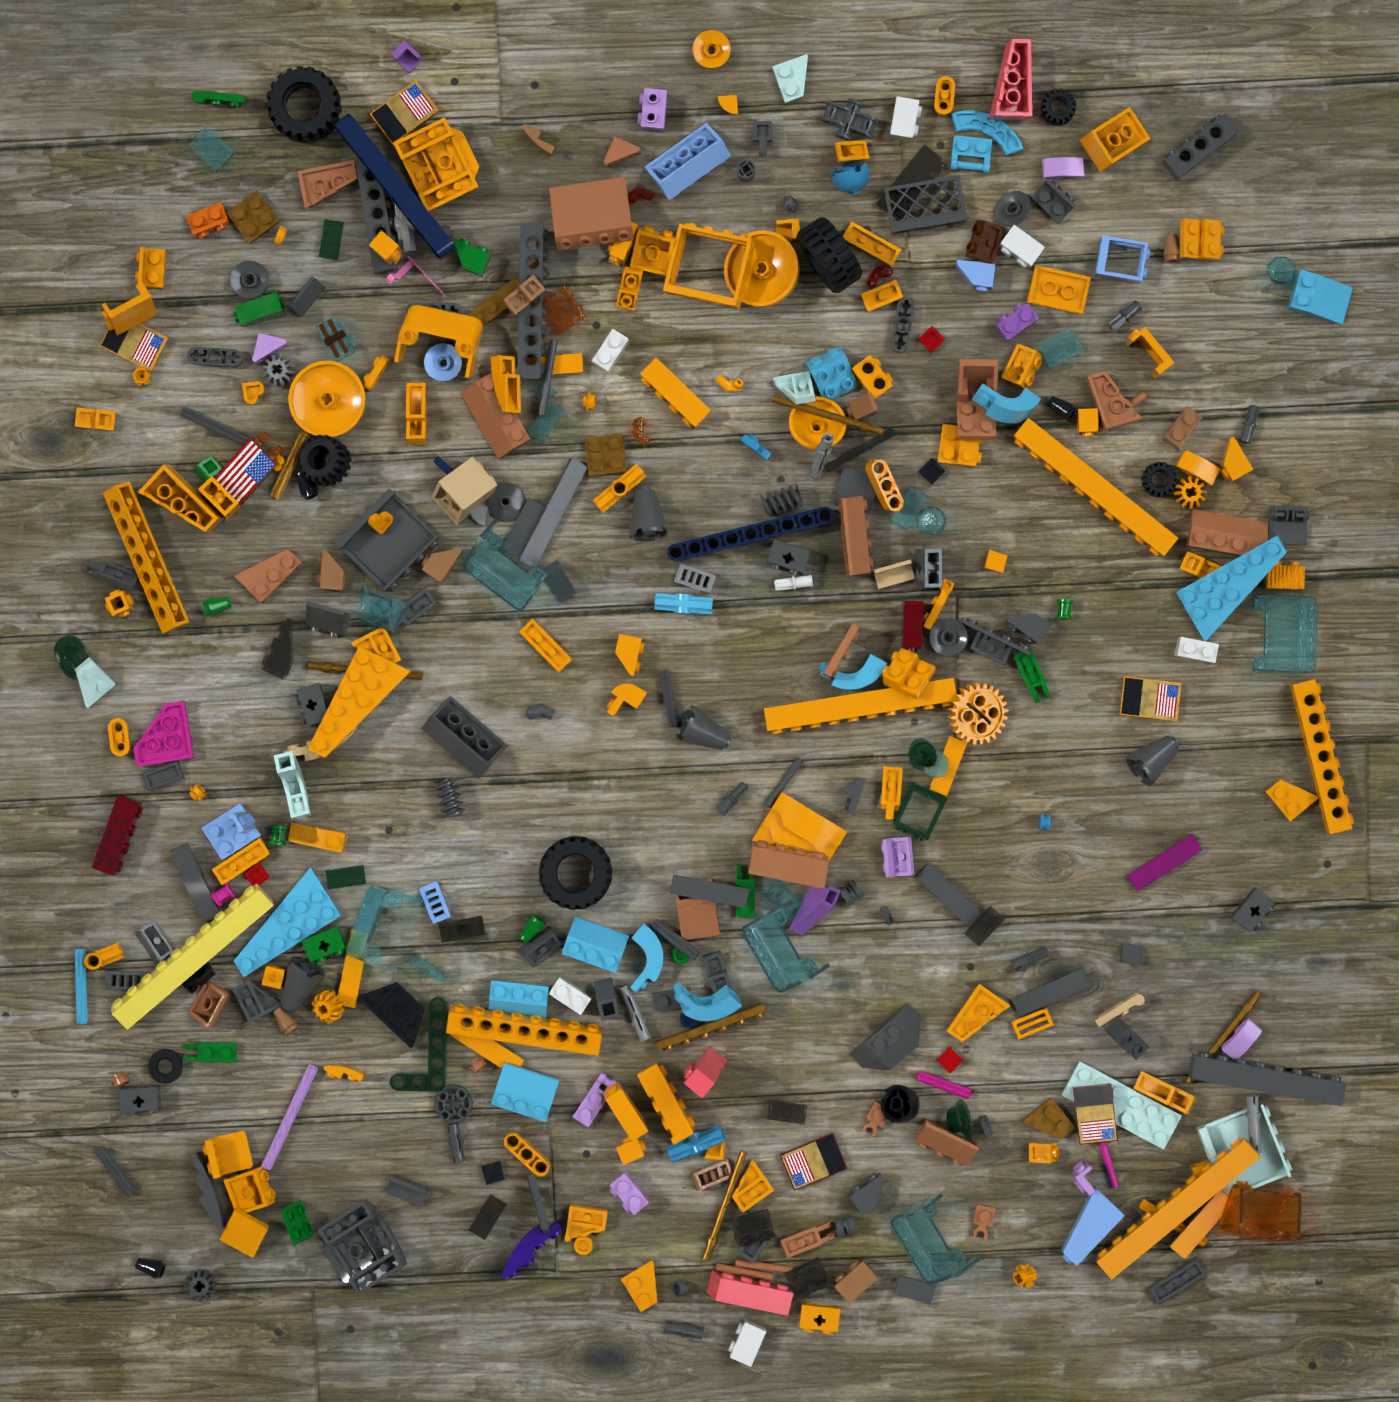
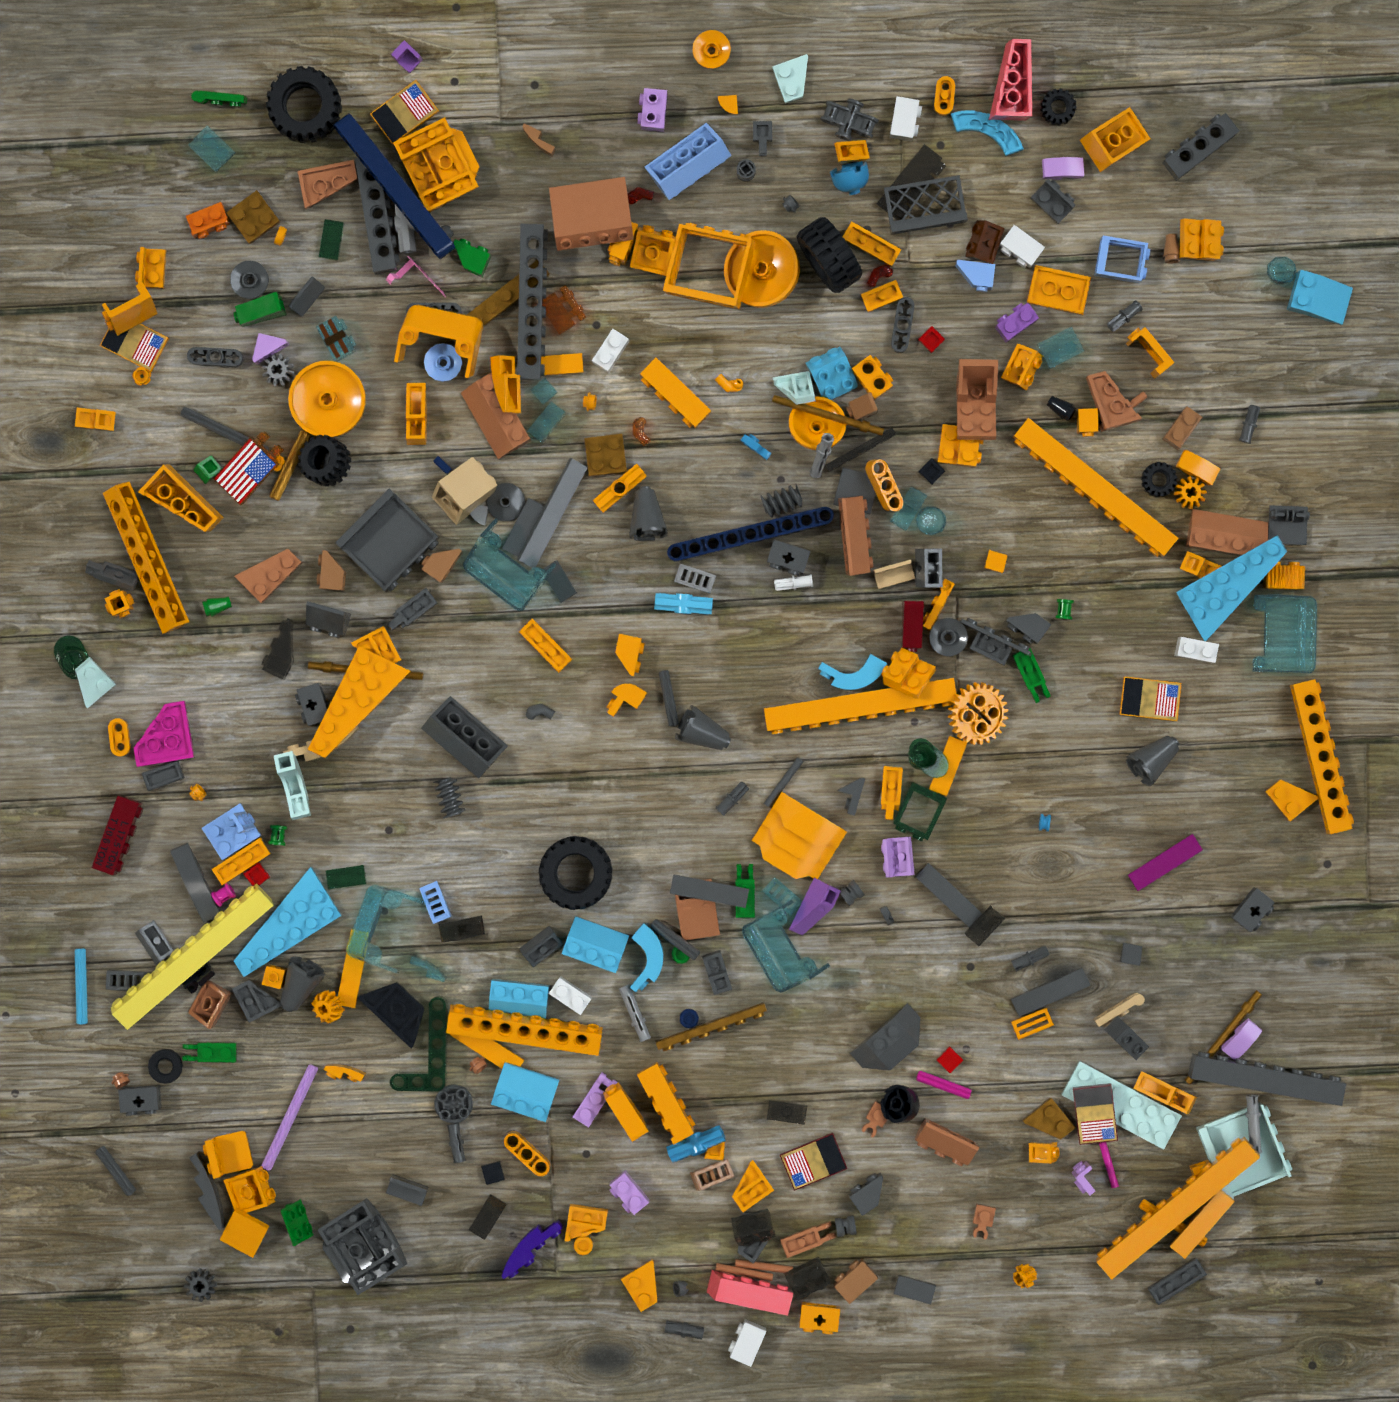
light orange piece [84,942,125,970] -> none
black cone [135,1258,166,1279] -> none
light orange brick [198,476,240,520] -> none
light orange tile [242,381,265,405] -> none
medium nougat cone [273,1006,299,1036] -> none
light orange slope [288,822,348,853] -> none
black cone [295,471,319,500] -> none
green brick [301,926,348,964] -> none
clear light blue slope [360,587,406,632] -> none
light orange plate [362,355,390,391] -> none
light orange tile [368,511,393,535] -> none
light orange brick [369,230,403,266] -> none
medium nougat slope [502,275,546,316] -> none
green cone [519,914,545,943] -> none
dark grey tile [527,1174,550,1235] -> none
dark grey bar [538,339,558,416] -> none
dark grey slope [593,977,621,1021] -> none
nougat slope [604,136,641,168] -> none
light orange slope [616,266,644,311] -> none
light orange brick [616,1136,647,1165] -> none
dark grey plate [652,987,691,1012] -> none
medium azure arch [673,982,742,1021] -> none
coral wedge [684,1046,727,1098] -> none
pearl gold bar [702,1150,747,1261] -> none
nougat slope [748,840,829,889] -> none
light orange panel [776,219,800,241] -> none
nougat wing [822,623,860,678] -> none
clear light blue windscreen [891,1193,981,1285] -> none
light orange wing [946,984,1011,1042] -> none
clear green piece [946,1099,972,1142] -> none
medium azure plate [950,135,992,174] -> none
medium azure arch [971,383,1041,423] -> none
dark grey tile [979,1115,993,1137] -> none
dark grey dish [995,191,1031,227] -> none
light blue slope [1061,1186,1125,1266] -> none
clear orange windscreen [1219,1181,1301,1242] -> none
light orange slope [1221,436,1253,482] -> none

